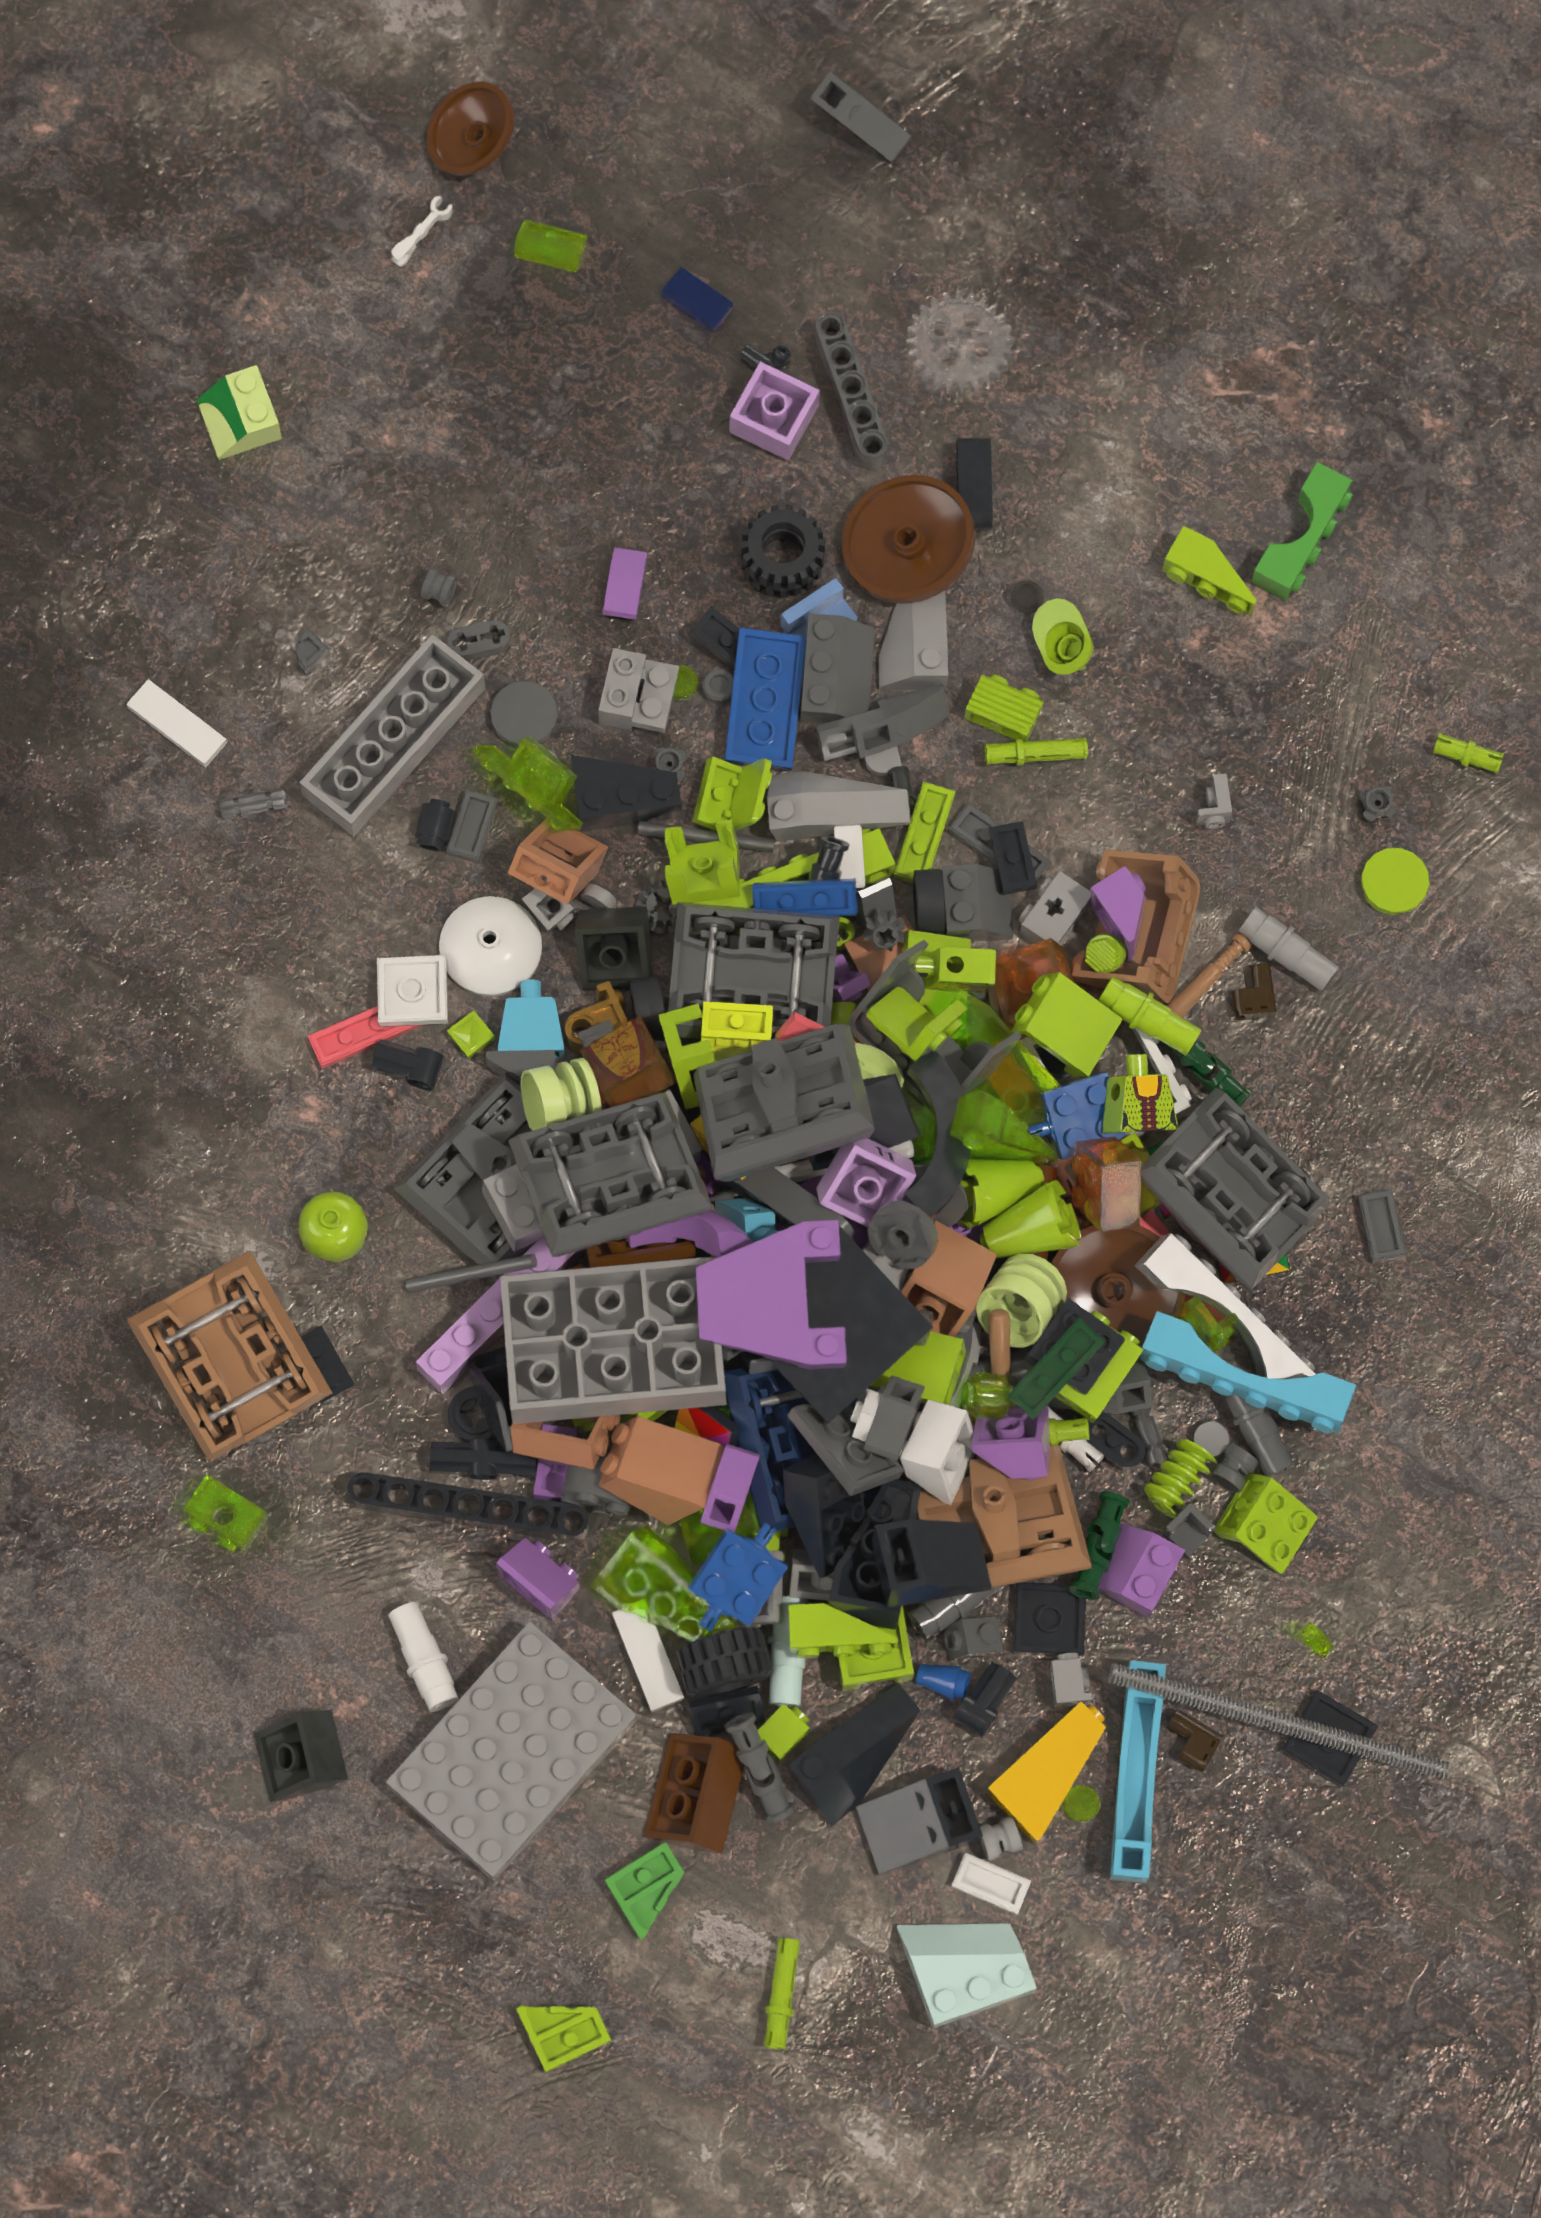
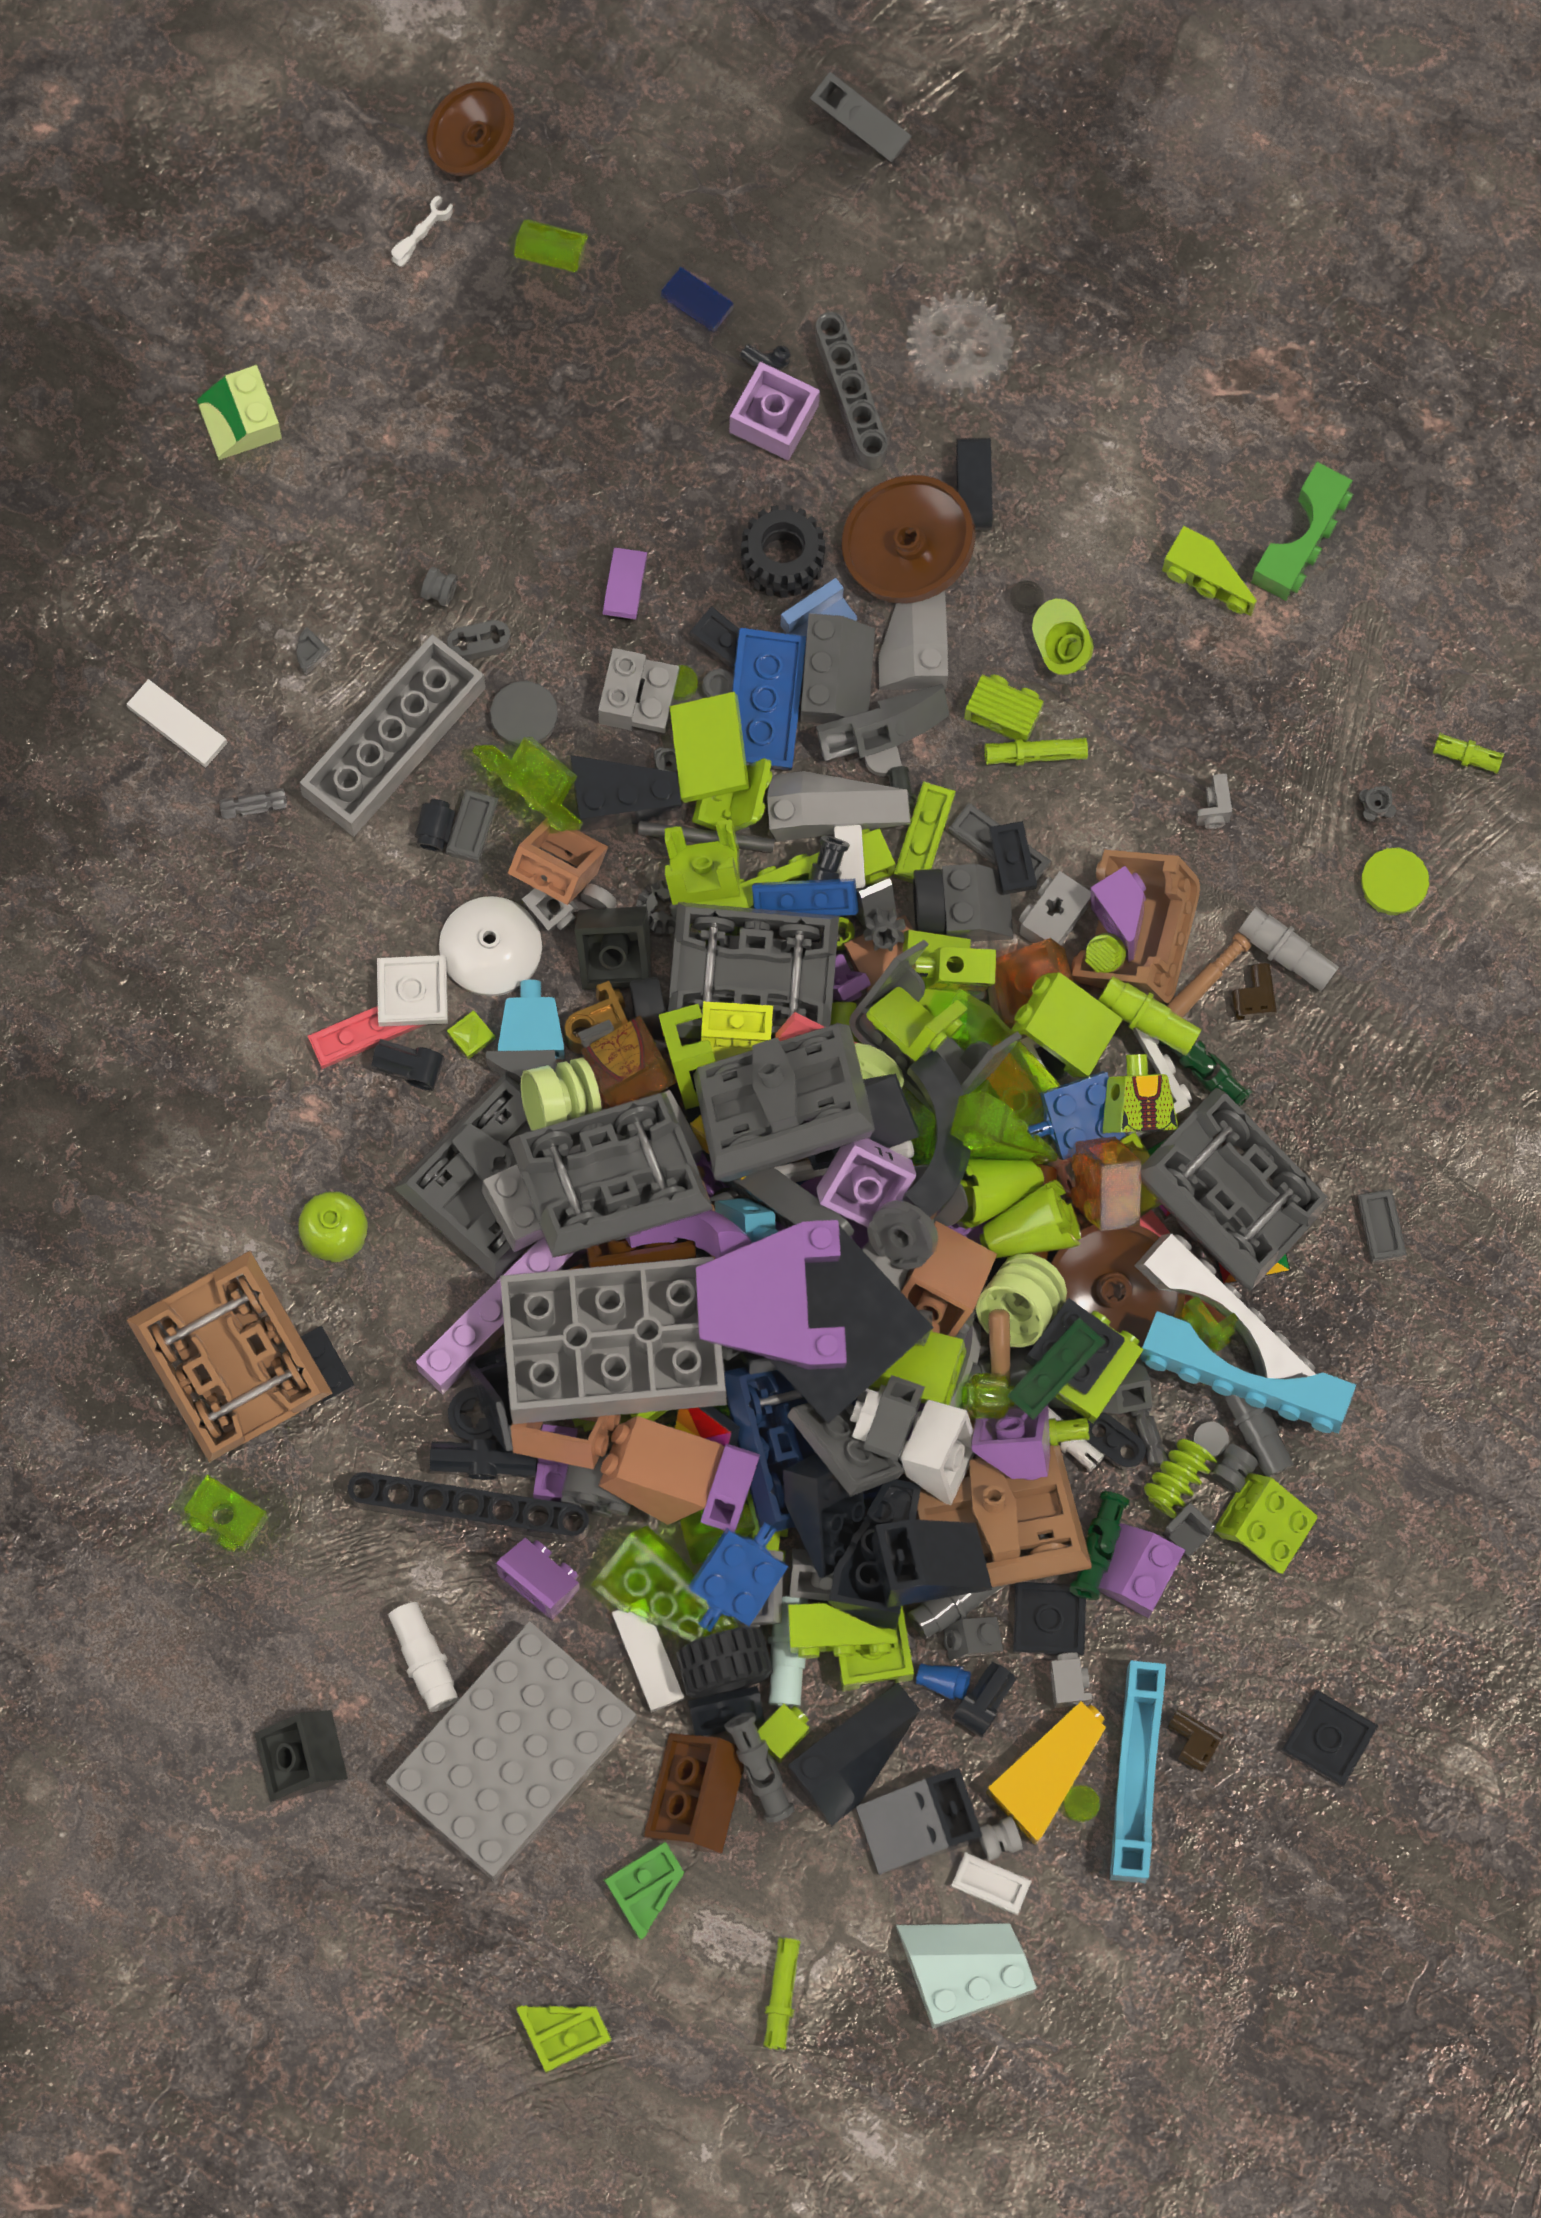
dark grey bar [406,1254,537,1293] -> none
light grey axle [1109,1663,1451,1781] -> none
clear neon green tile [1298,1621,1334,1659] -> none
none -> lime tile [670,692,749,803]

